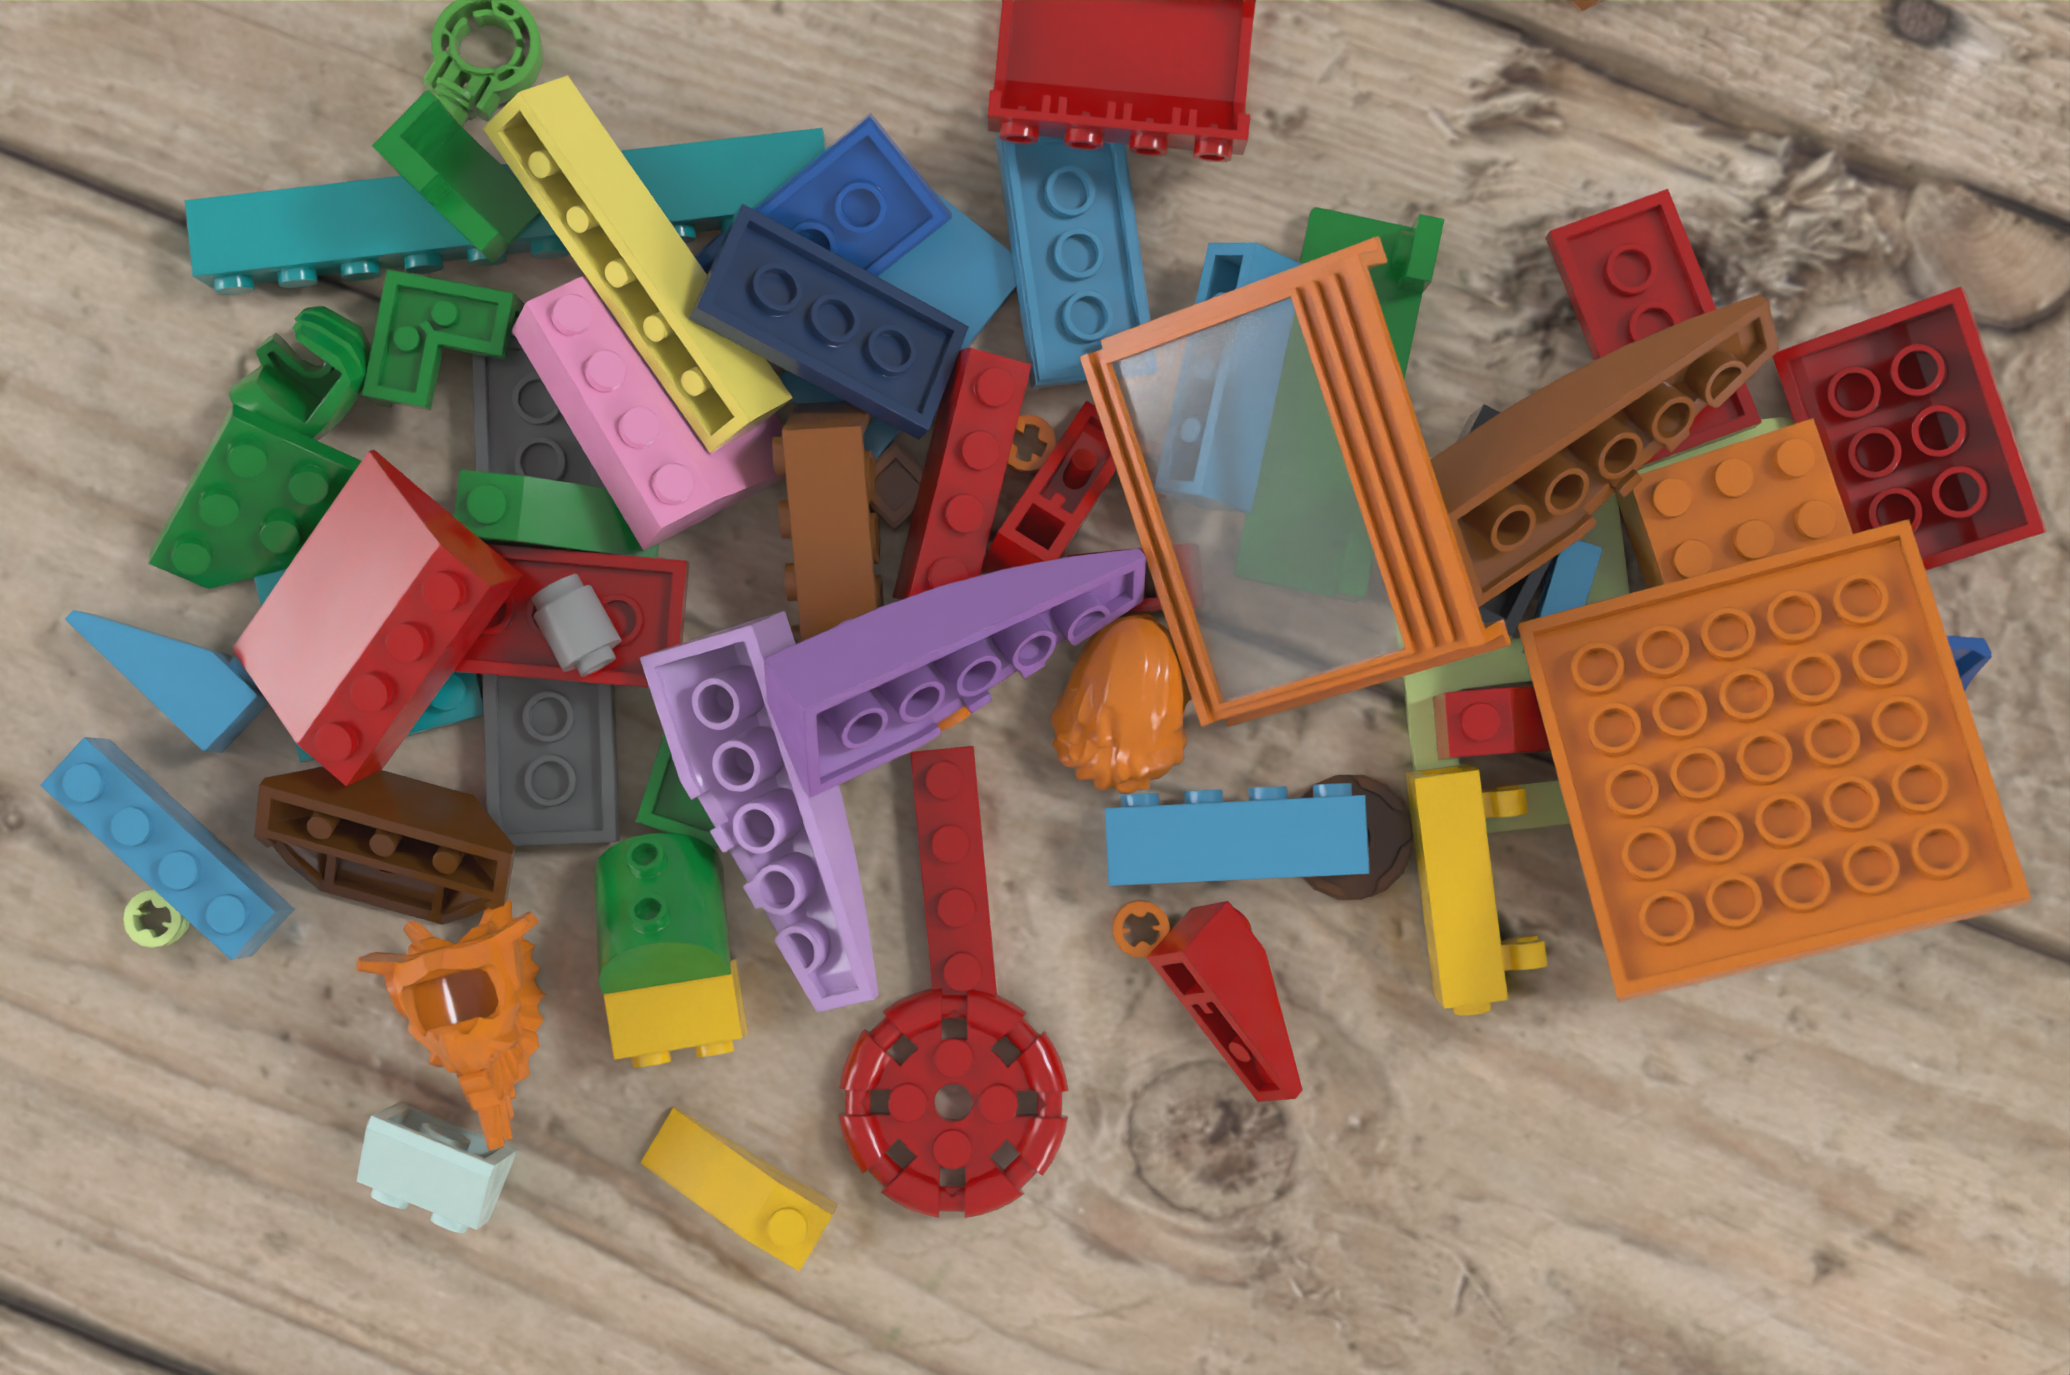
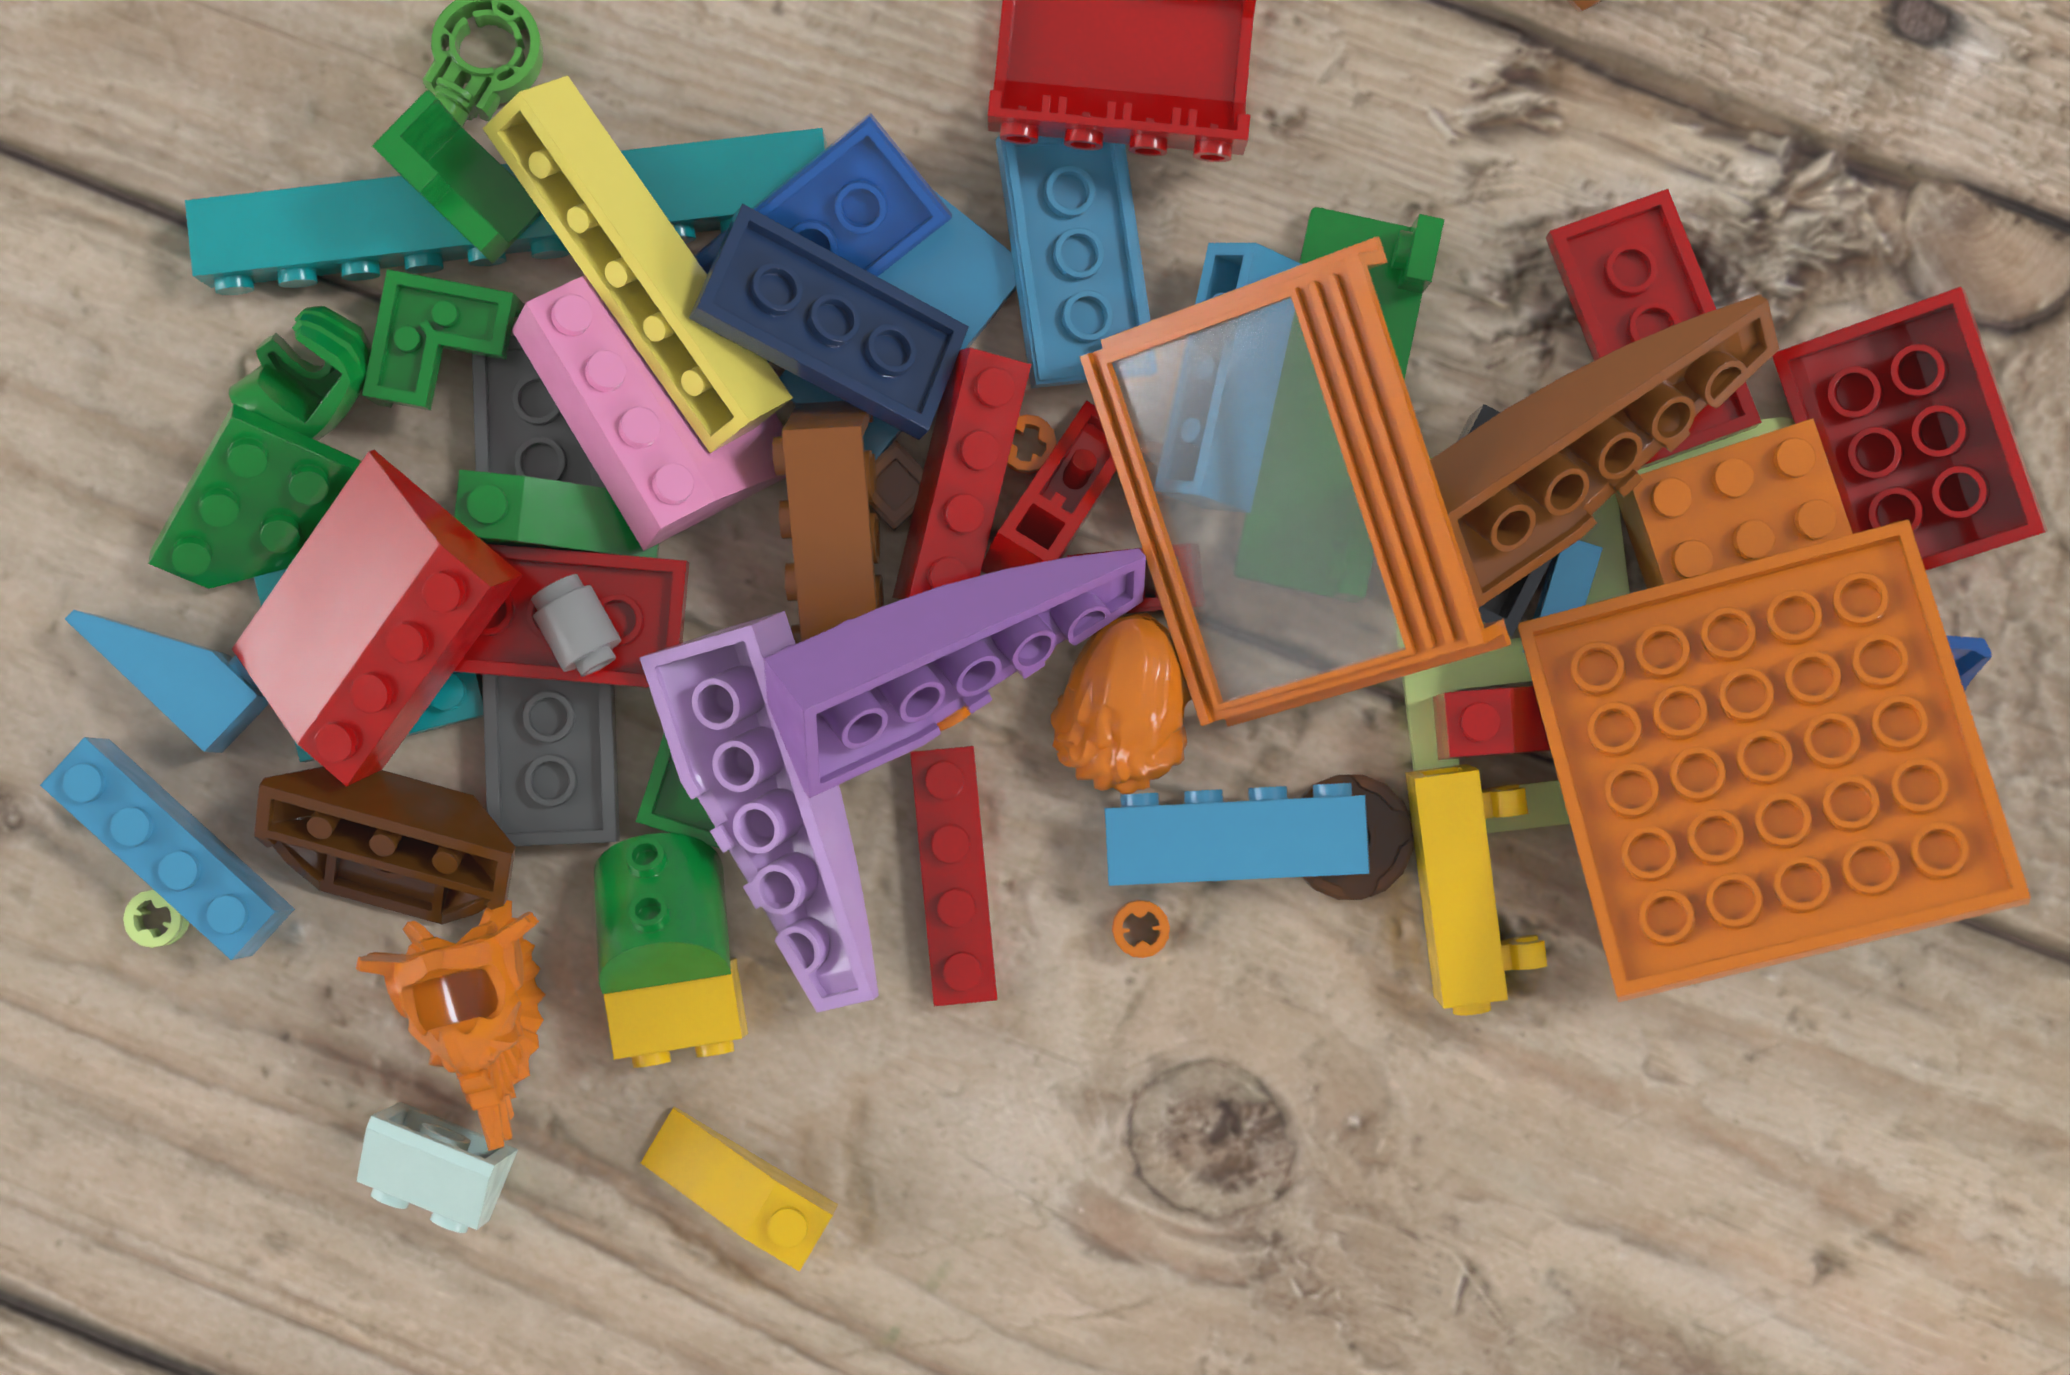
red plate [838,988,1069,1218] -> none
red slope [1146,901,1303,1102] -> none

